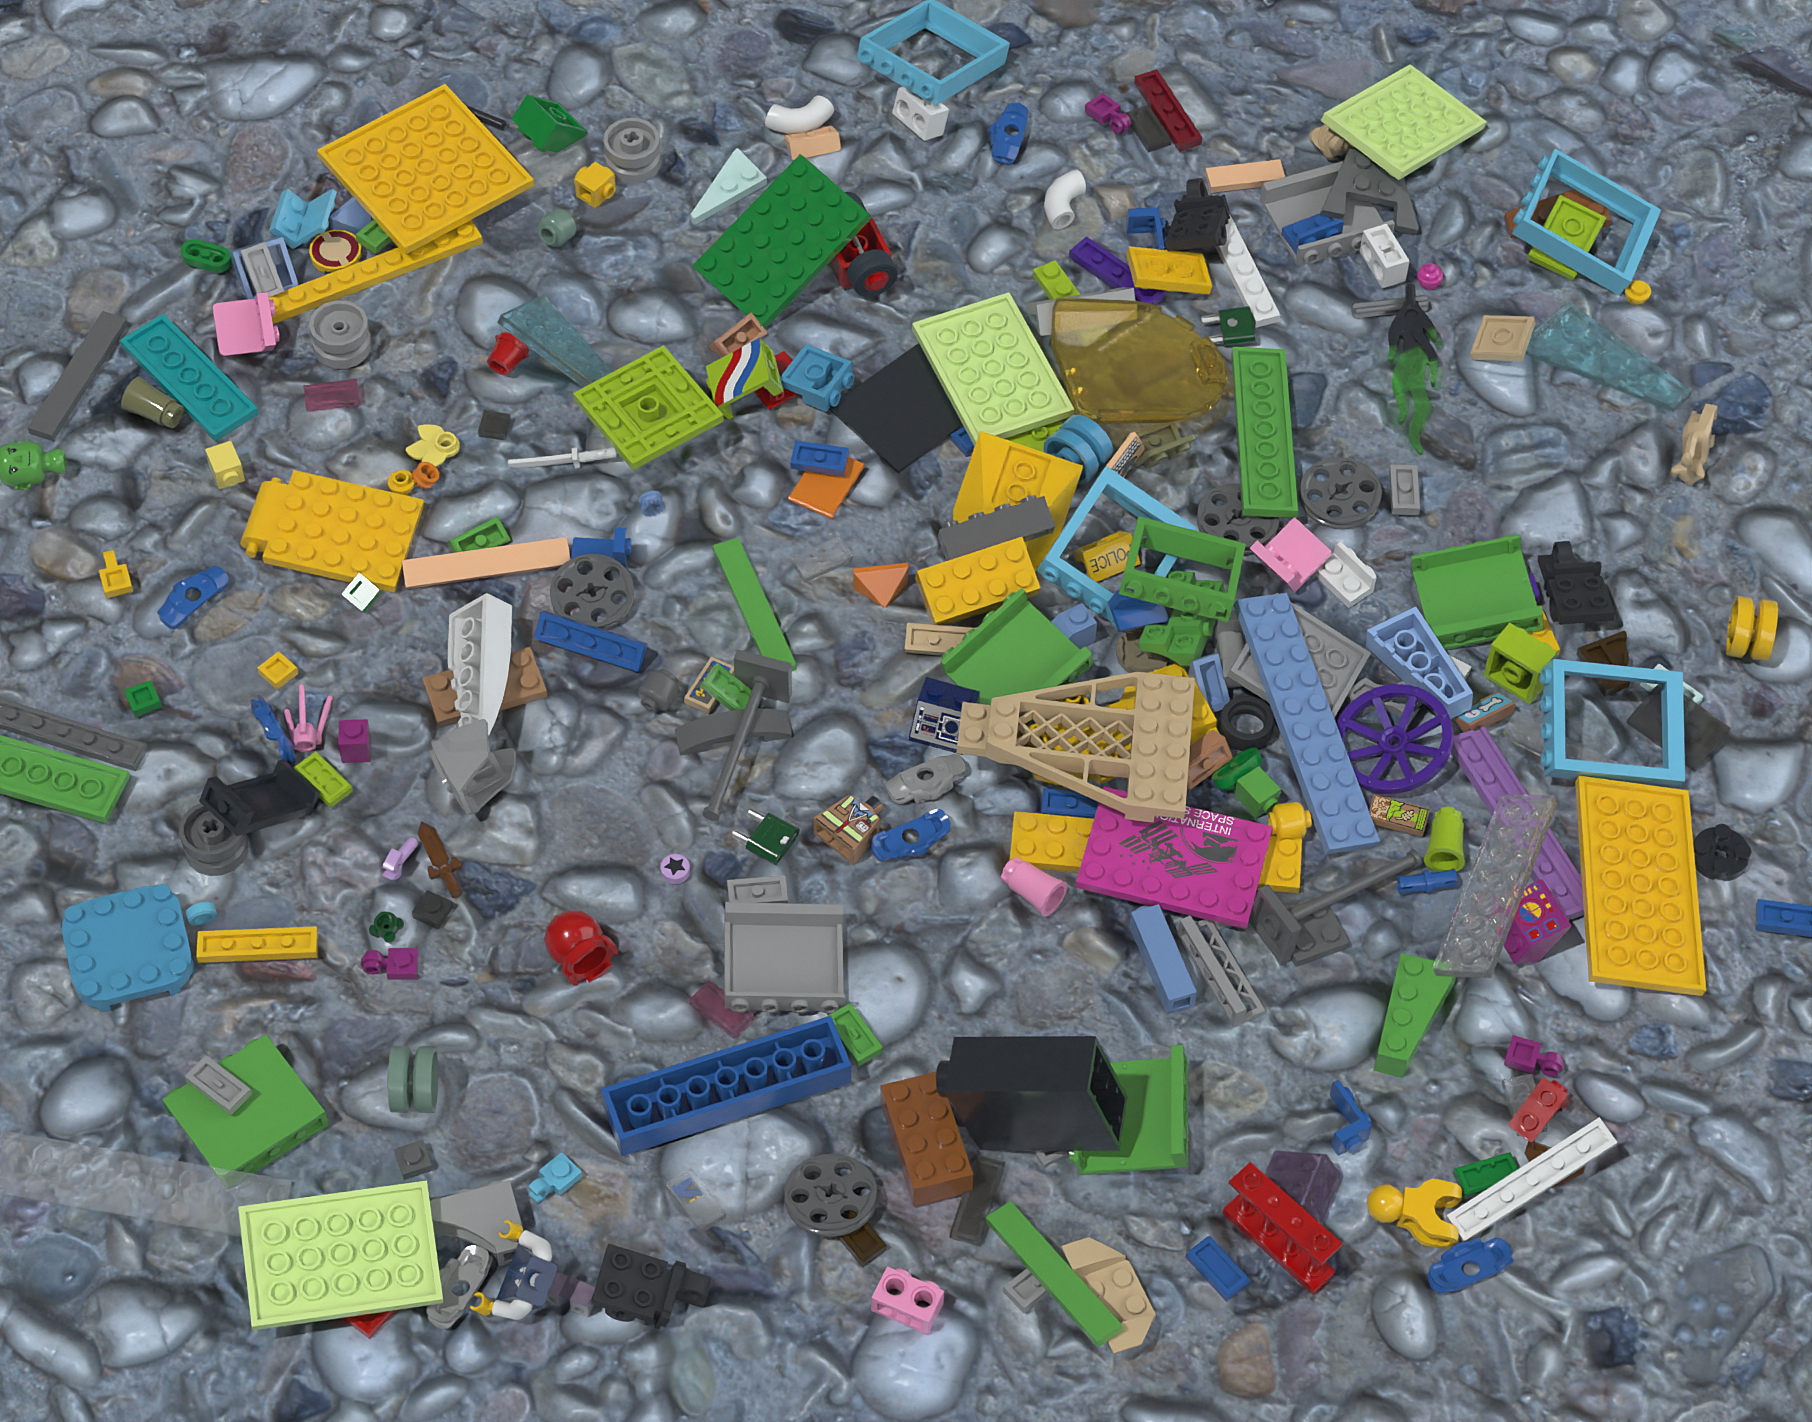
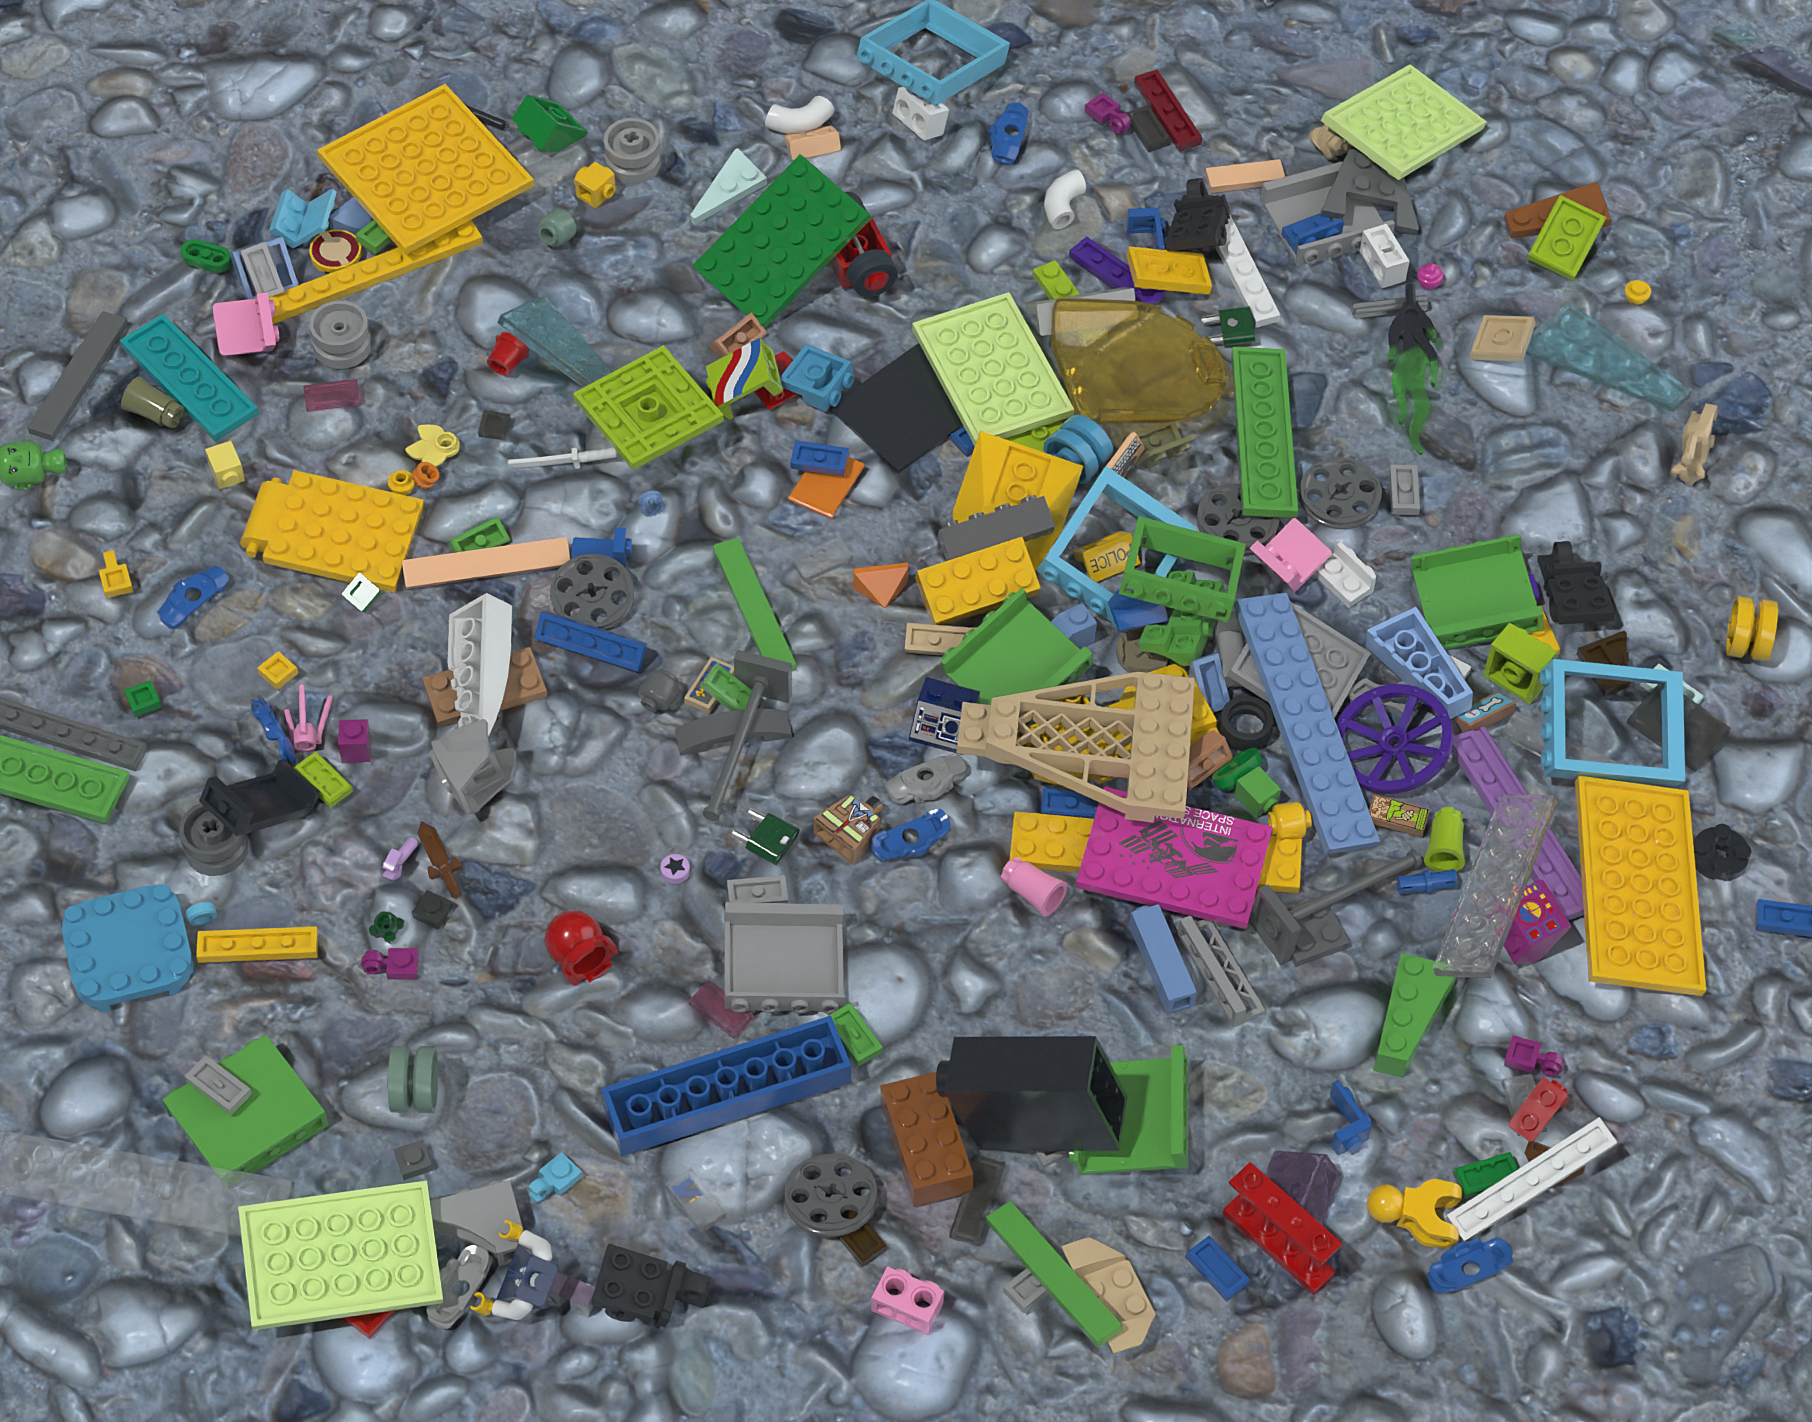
medium azure window [1512,148,1661,295] -> none

